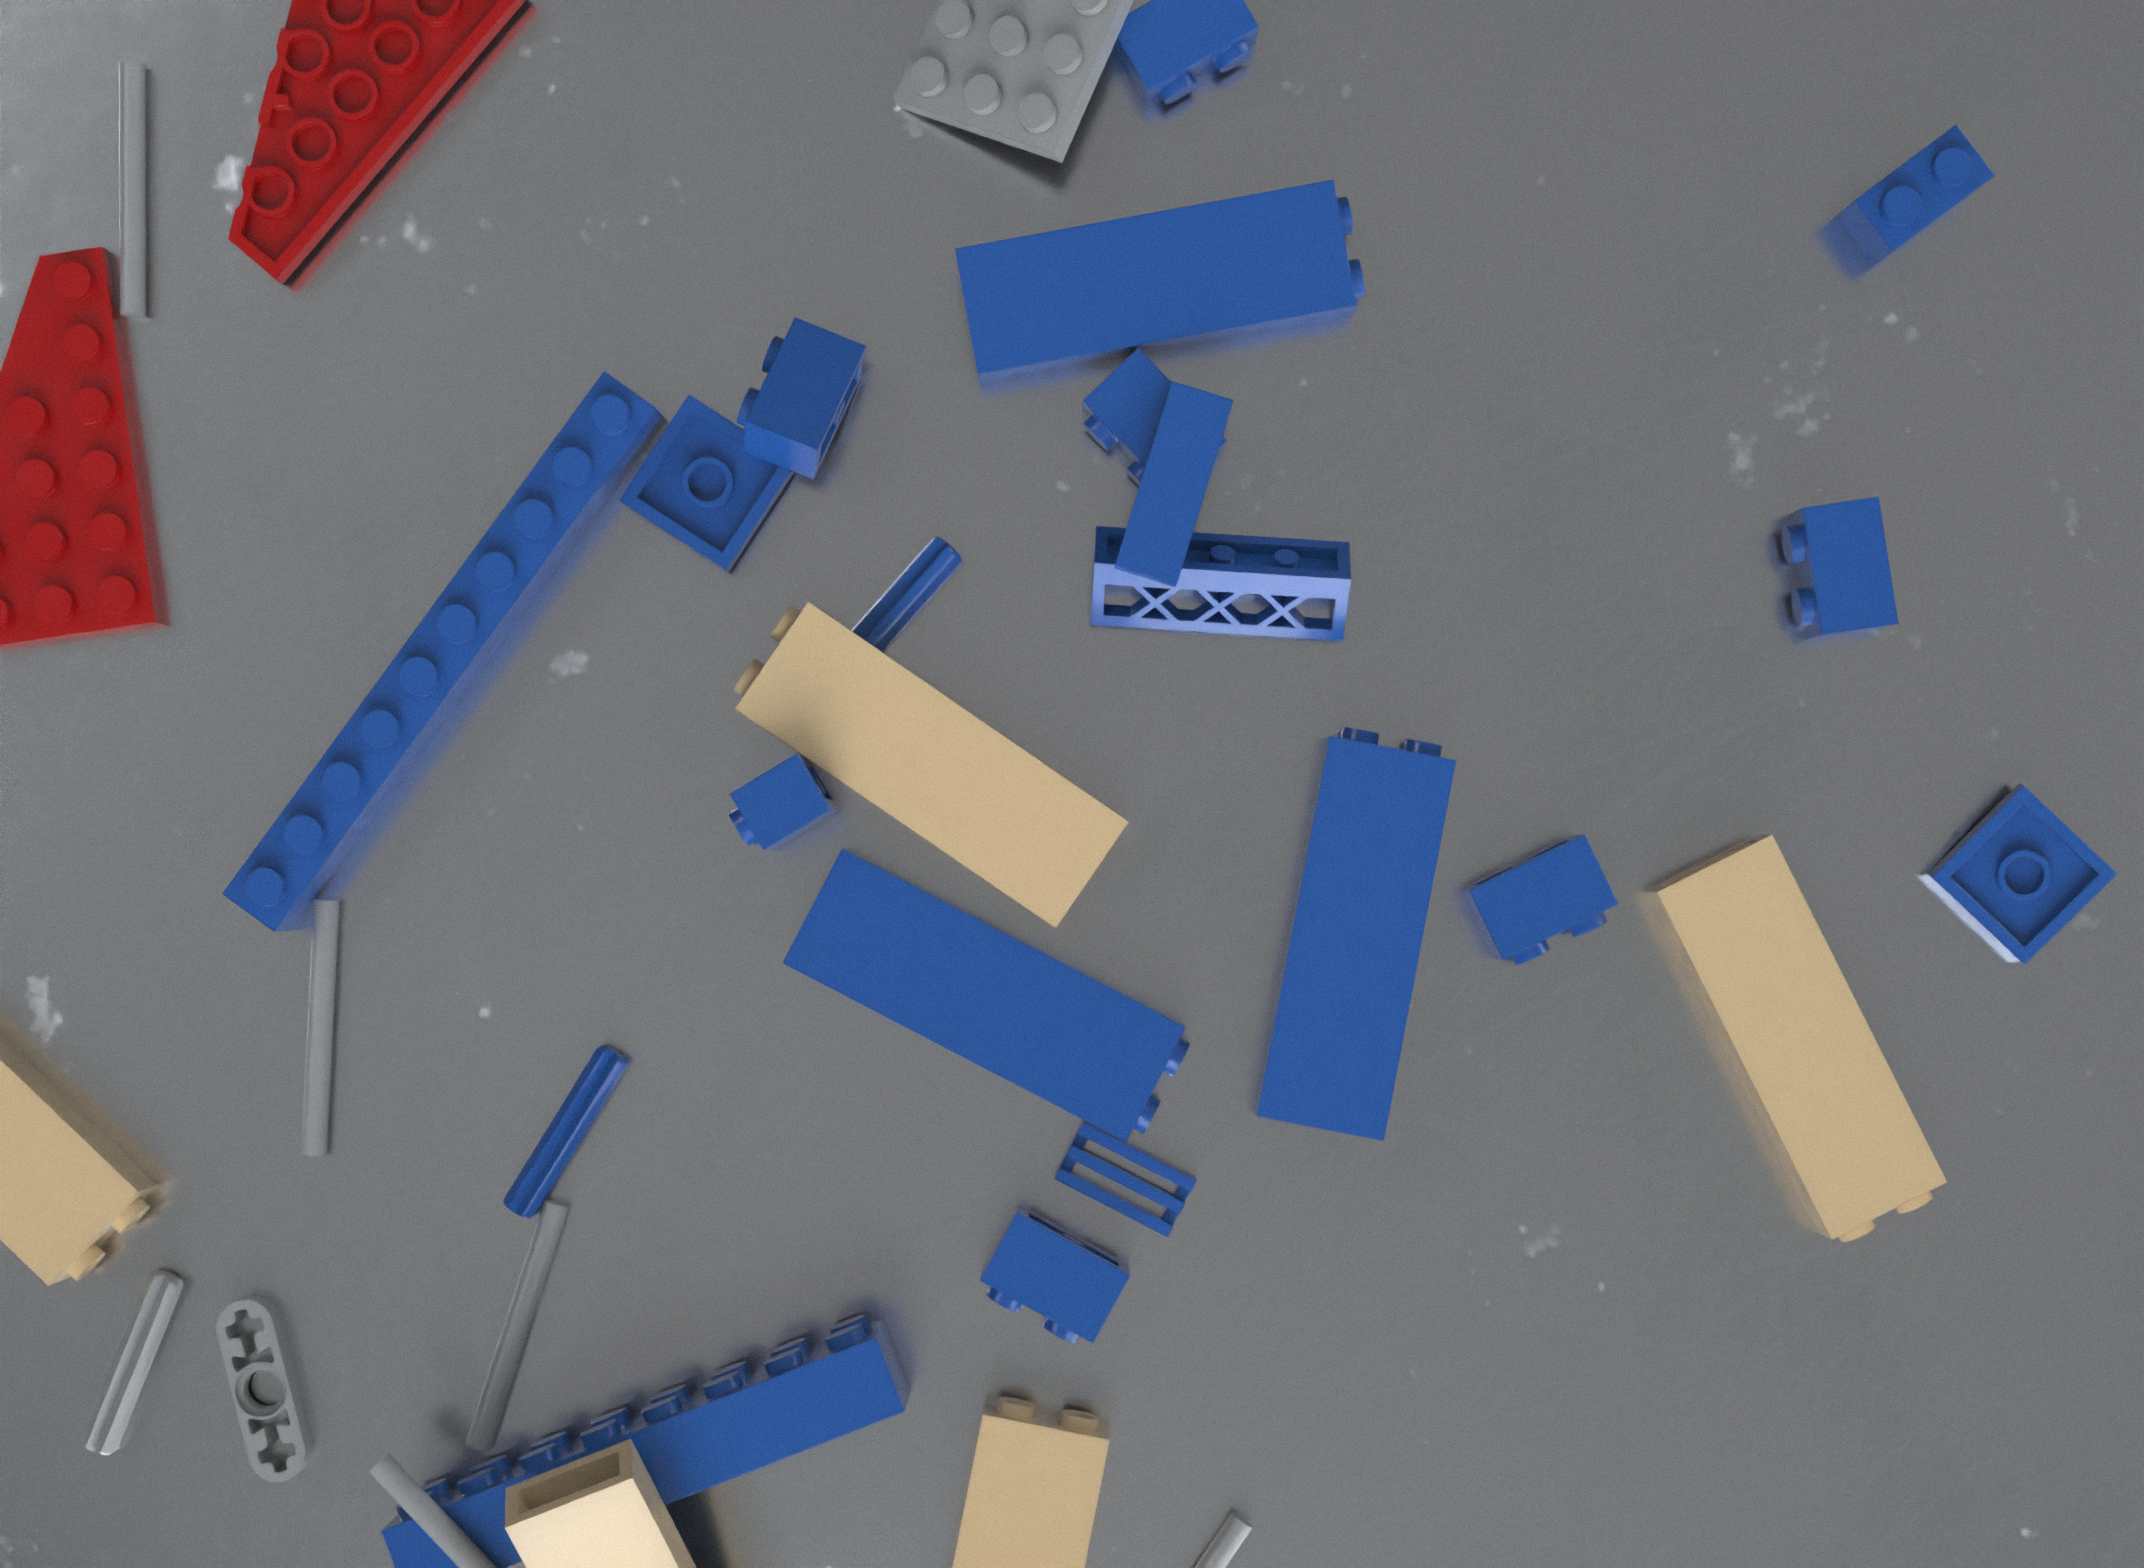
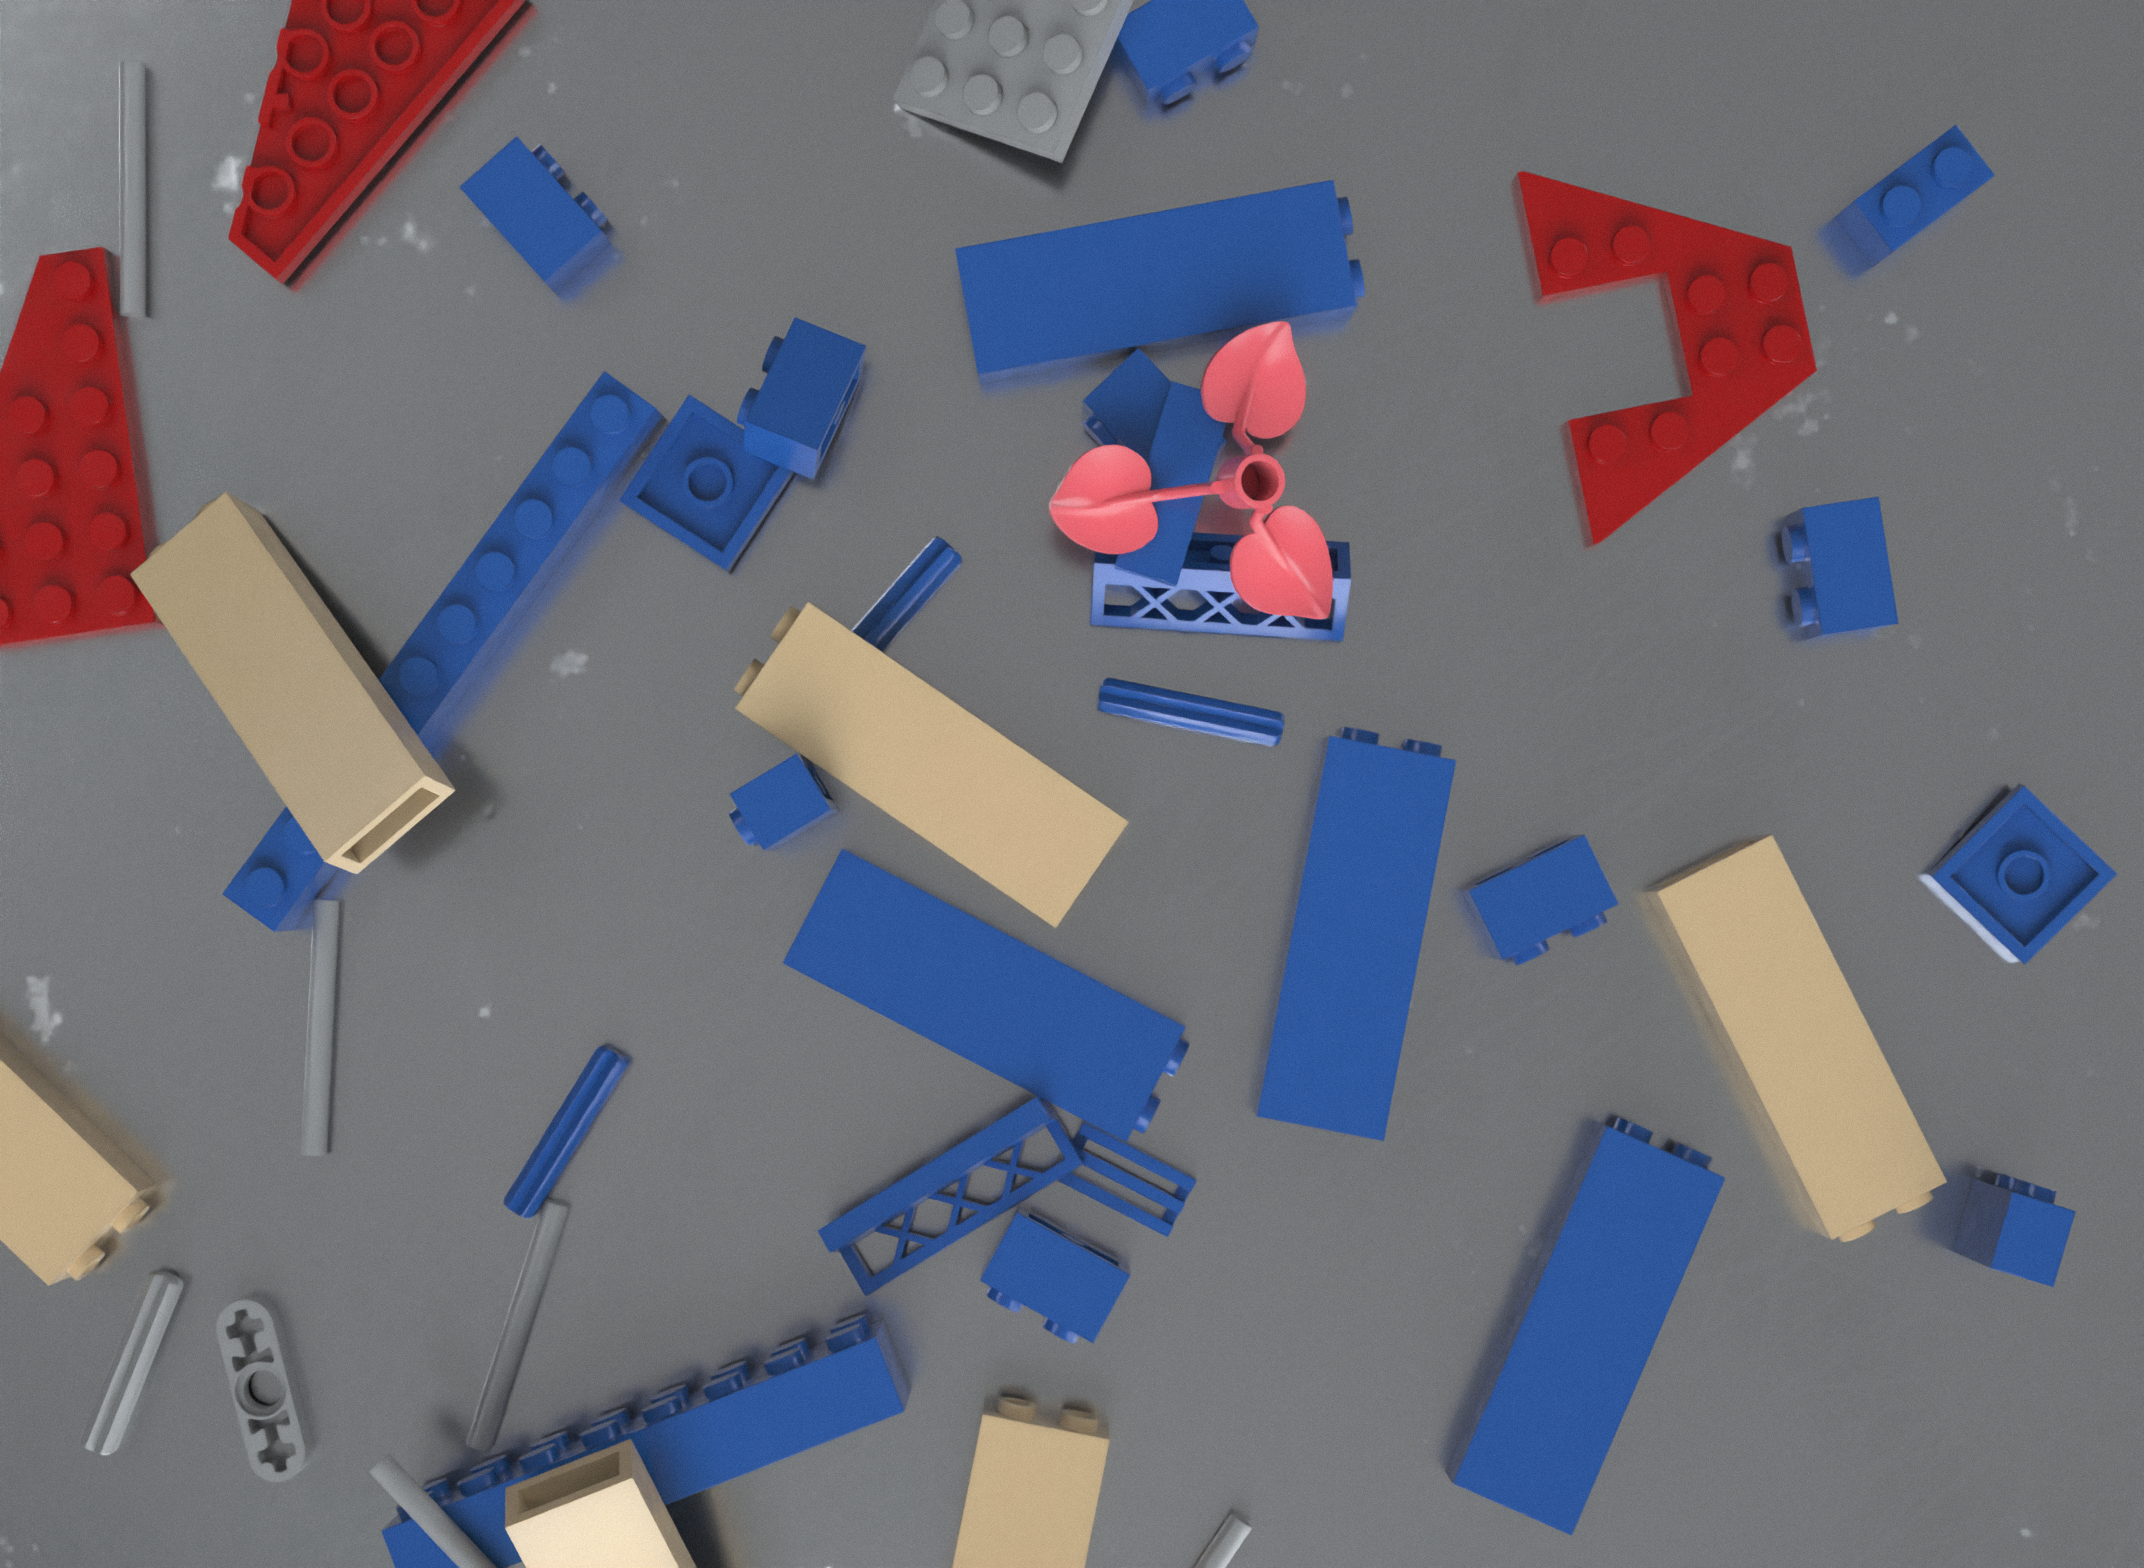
none -> tan brick [130,491,455,874]
none -> blue brick [459,136,611,294]
none -> blue fence [818,1096,1085,1296]
none -> coral plant [1049,321,1333,619]
none -> blue axle [1097,677,1285,746]
none -> blue brick [1445,1117,1725,1536]
none -> red wing [1514,171,1817,547]
none -> blue brick [1952,1173,2076,1287]

